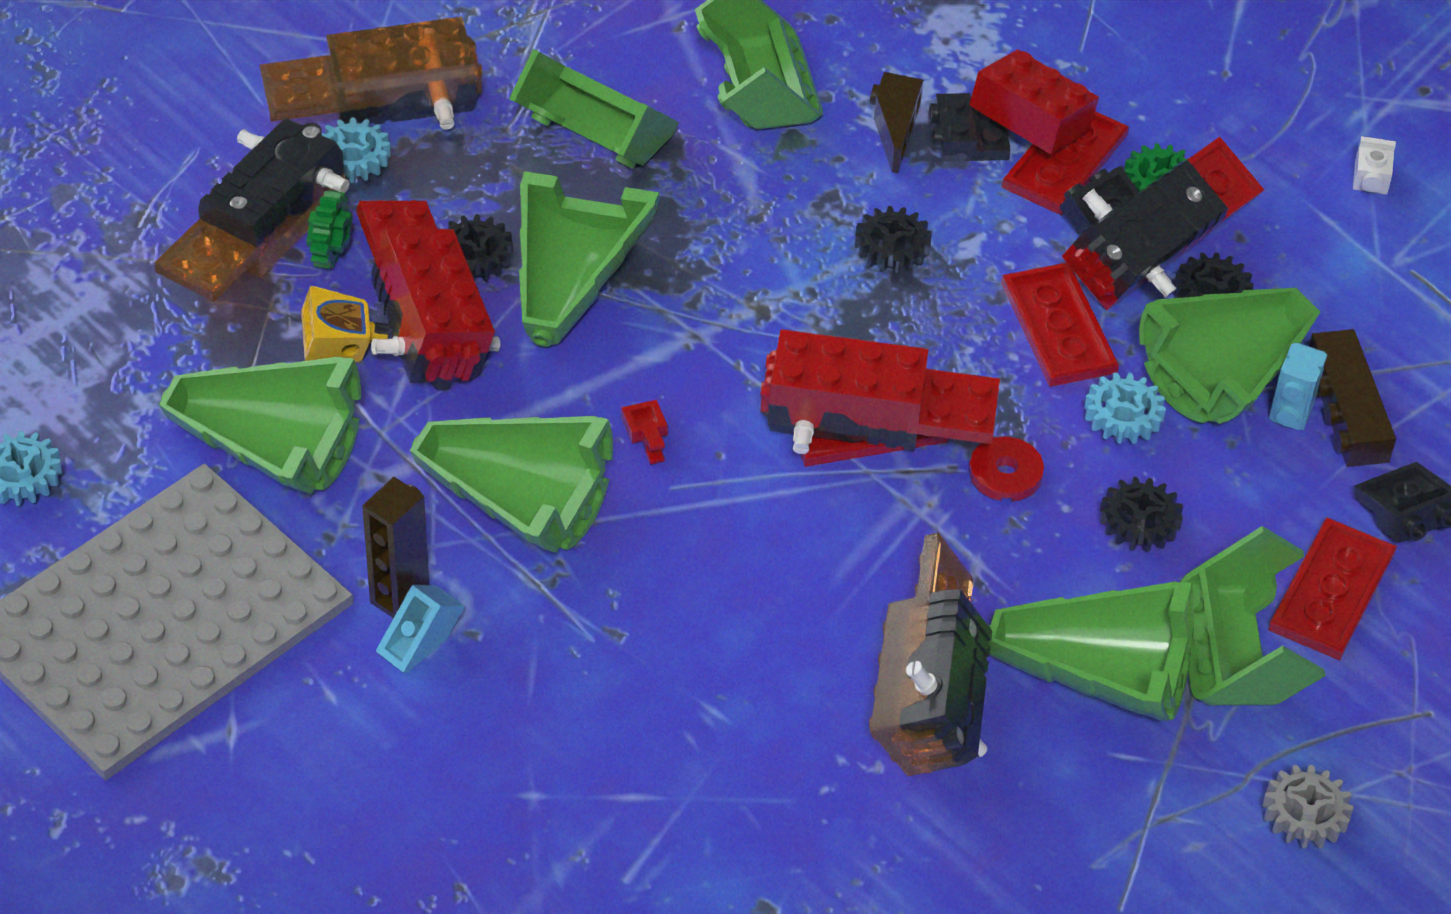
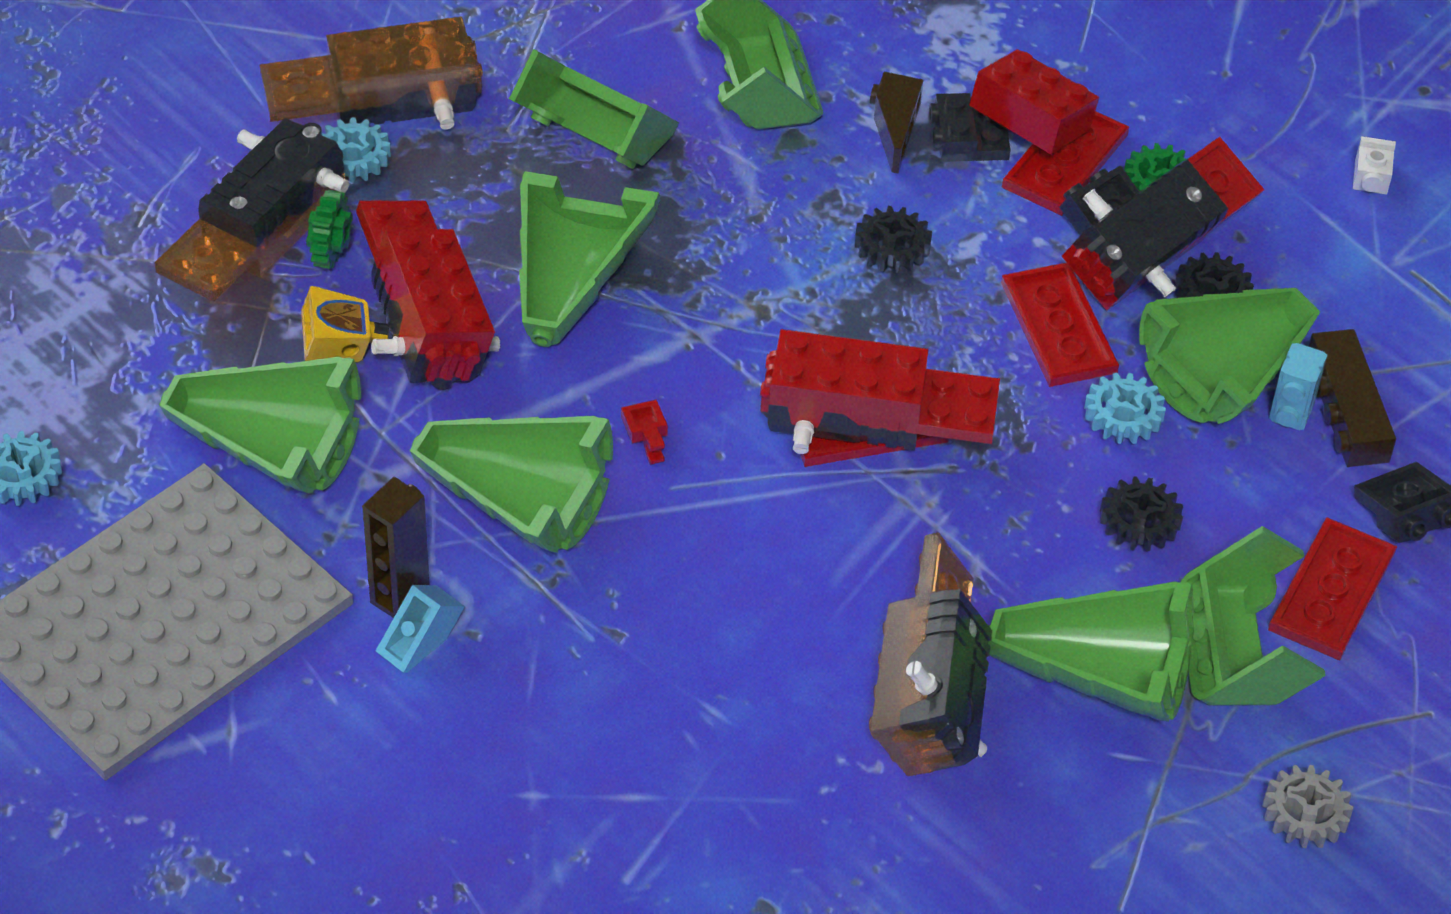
black gear [448,214,513,281] -> none
red tile [969,436,1044,501] -> none

